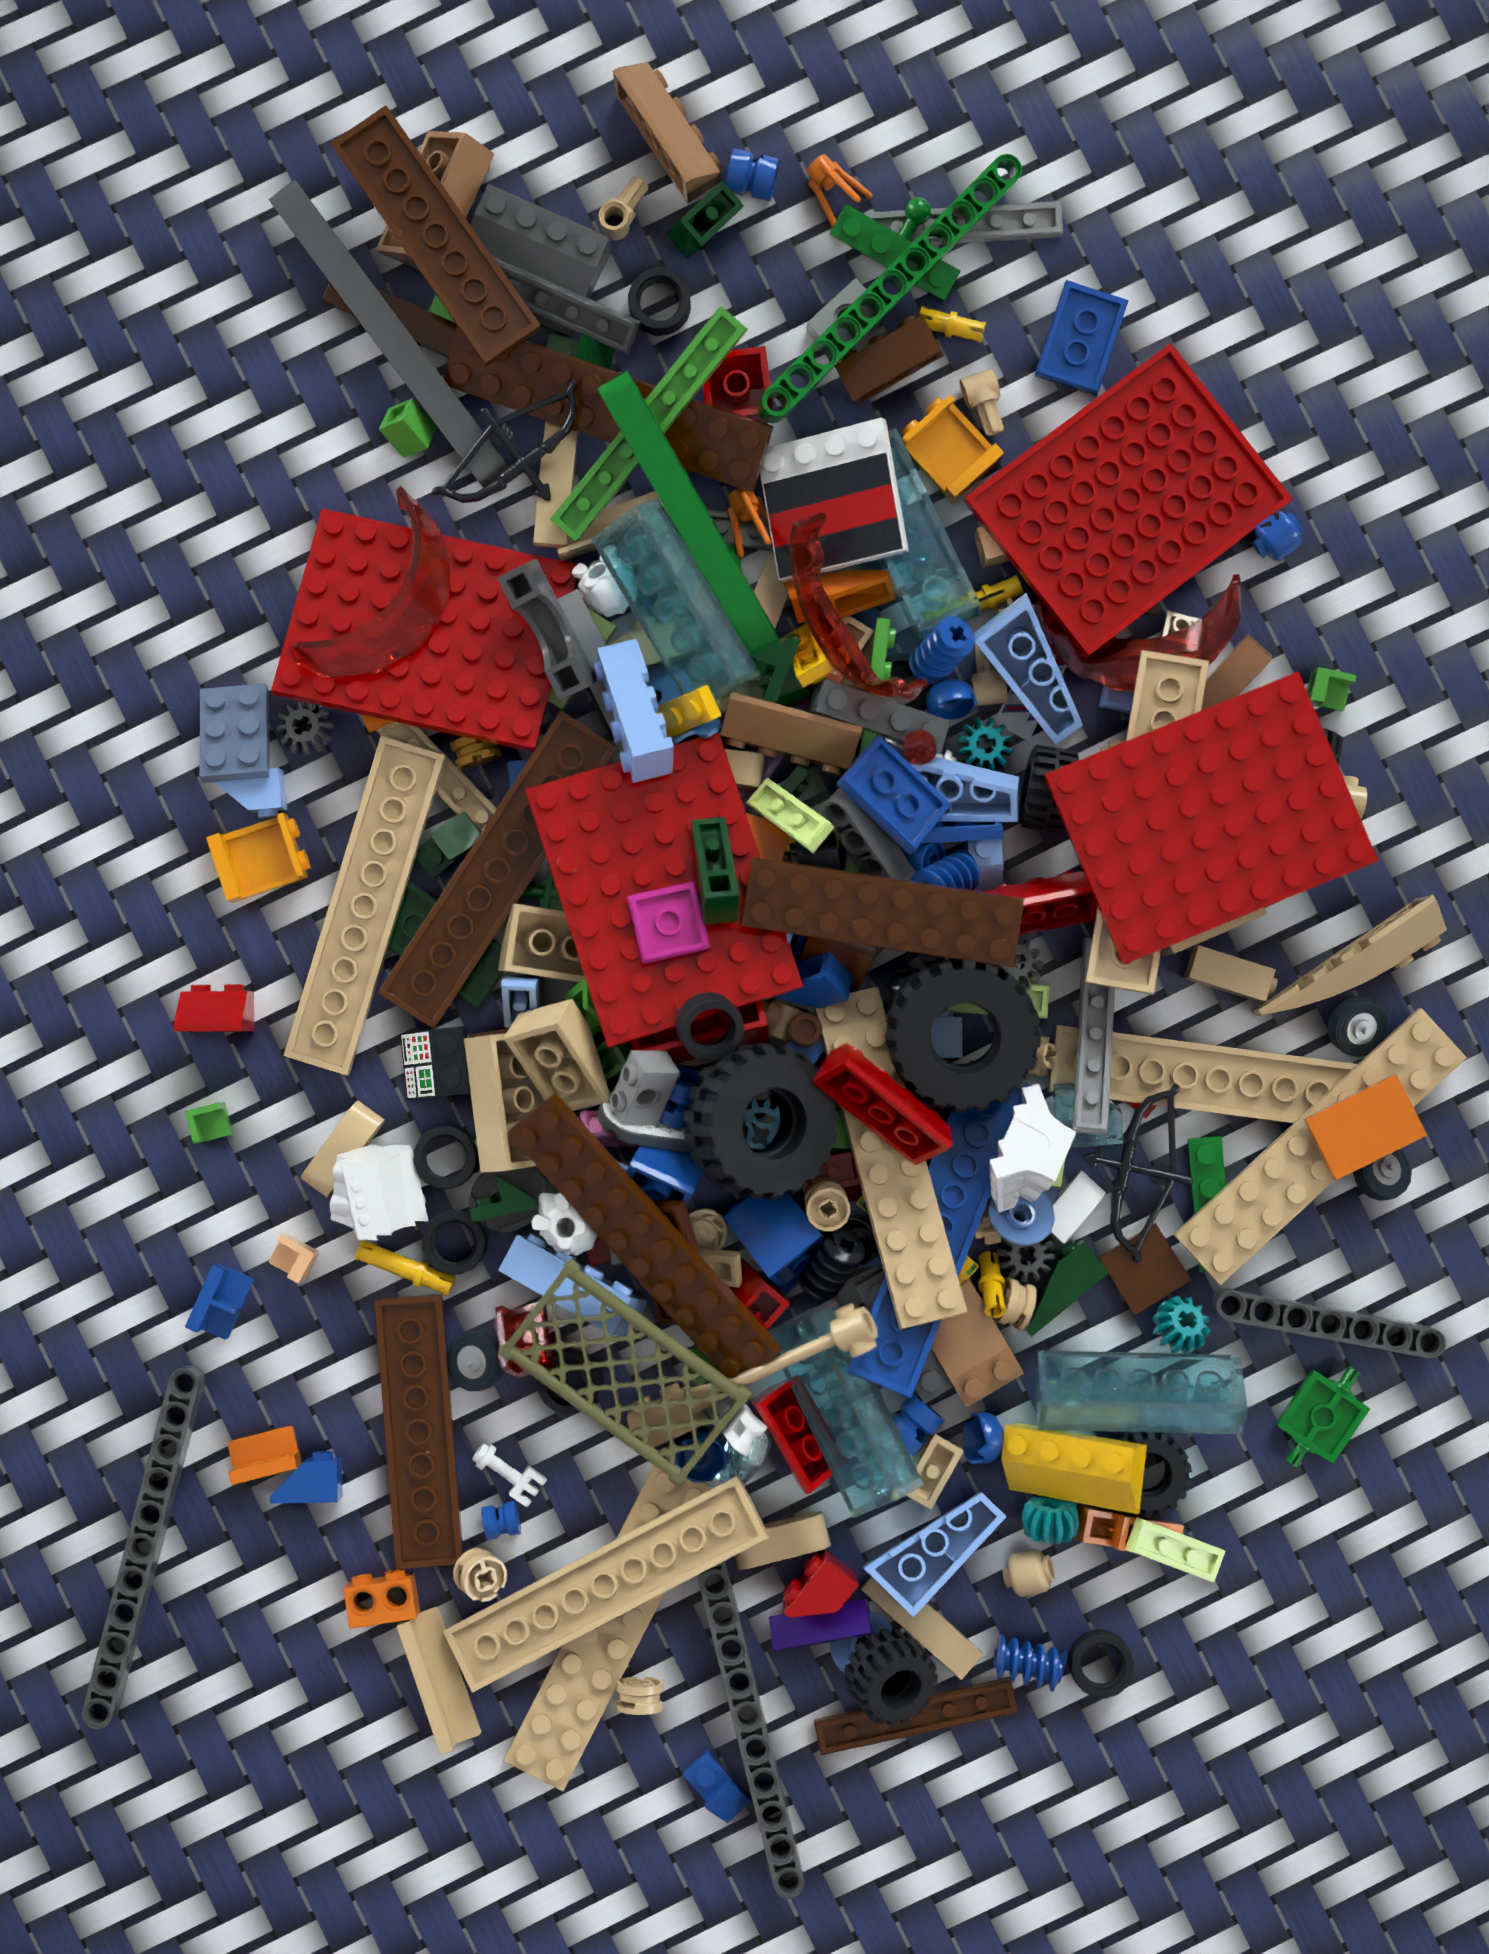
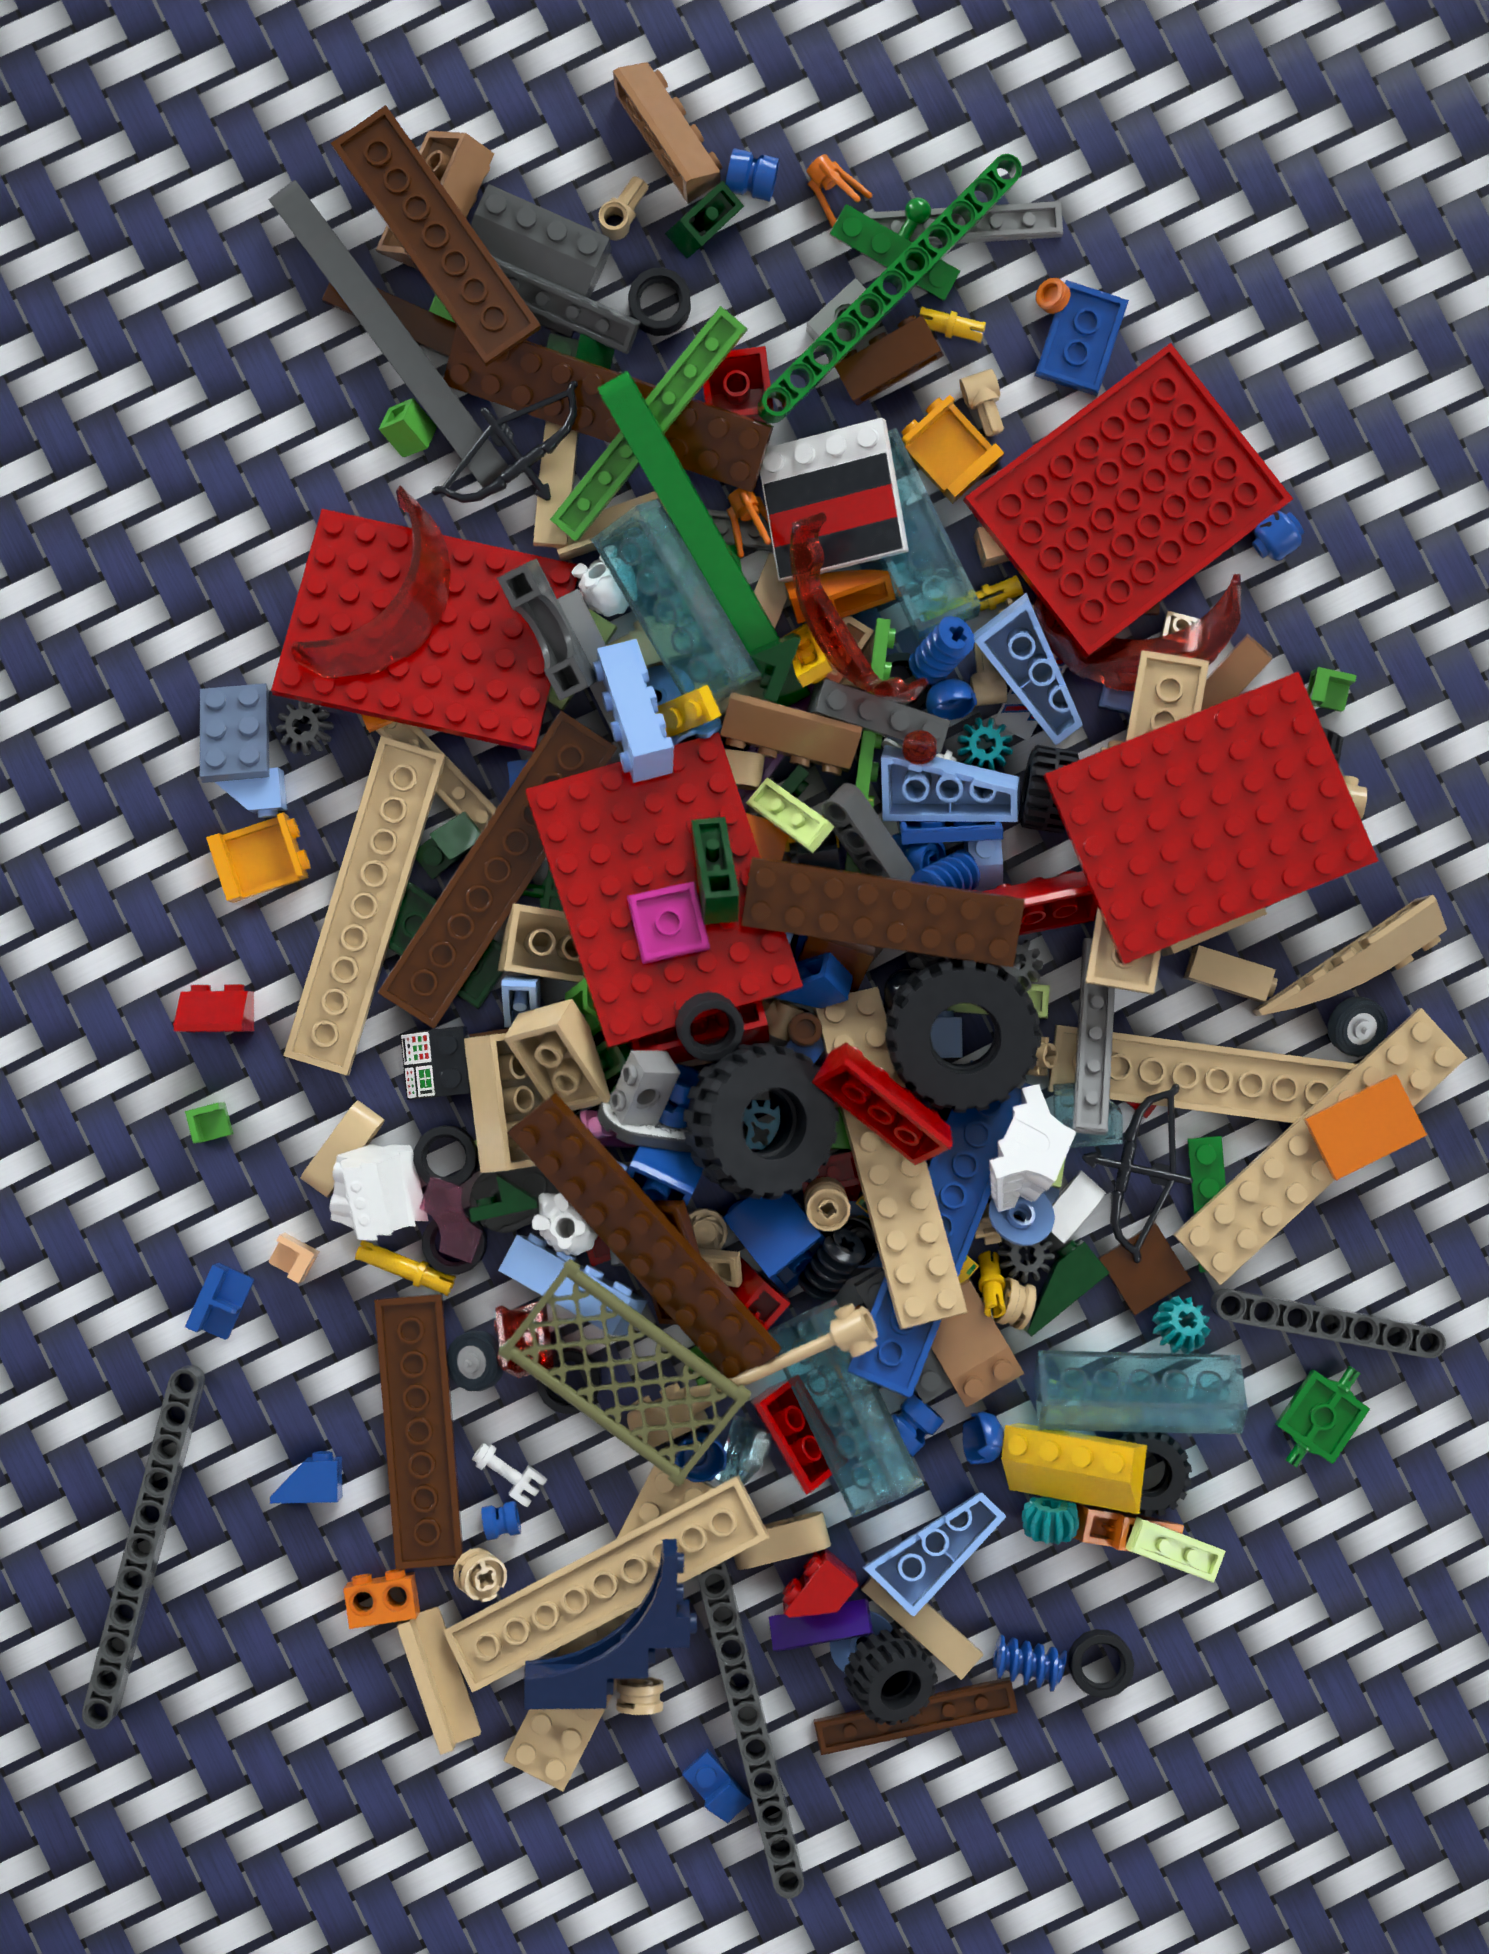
orange panel [228,1425,302,1485] -> none
pearl gold wheel [449,737,502,770] -> none
white plate [705,1396,767,1456] -> none
blue tile [837,735,951,854] -> none
tan slope [893,1433,964,1509] -> none
tan head [1003,1549,1055,1597] -> none
black wheel [1353,1149,1412,1201] -> none
none -> clear pink tile [419,1176,483,1263]
none -> dark blue arch [524,1539,697,1710]
none -> orange tile [1036,278,1070,314]

